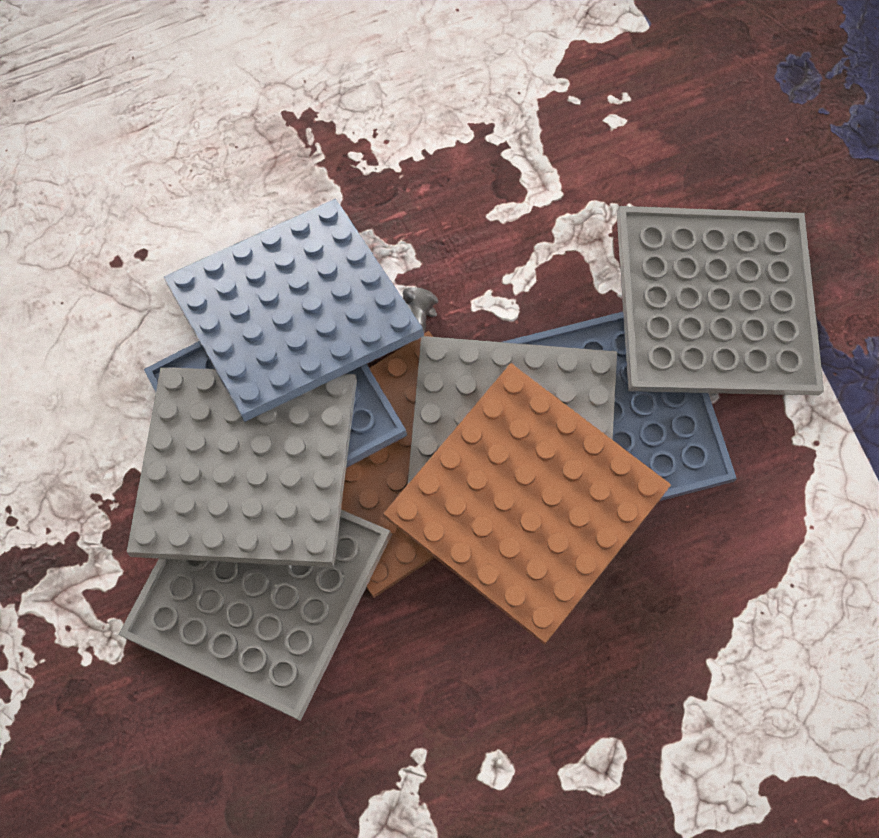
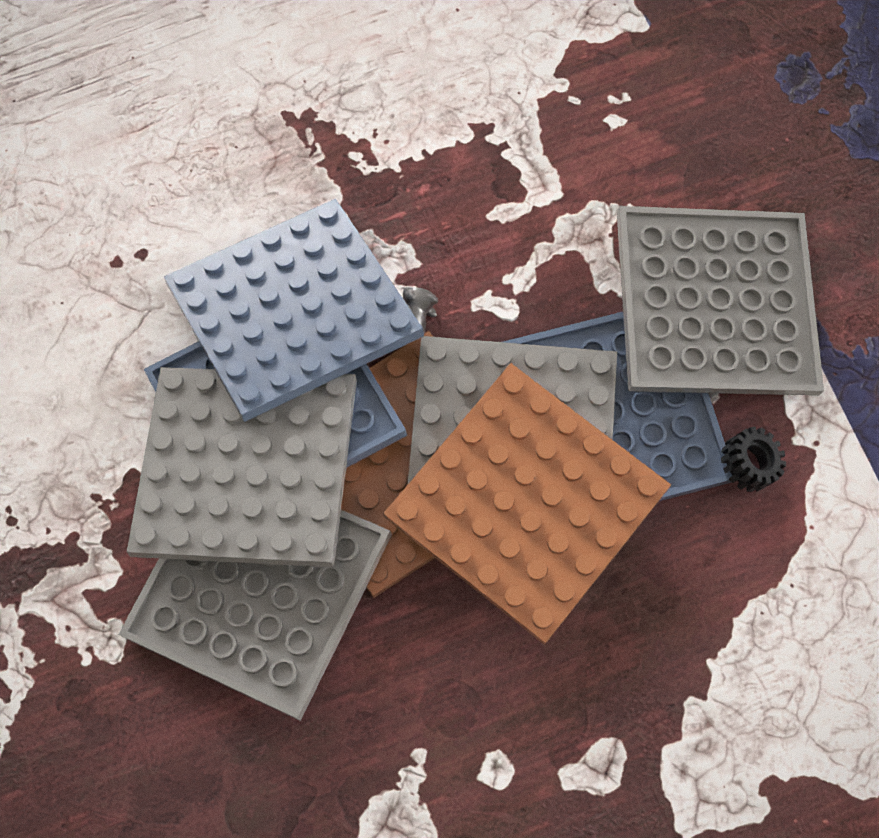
none -> black tyre [721,427,786,492]

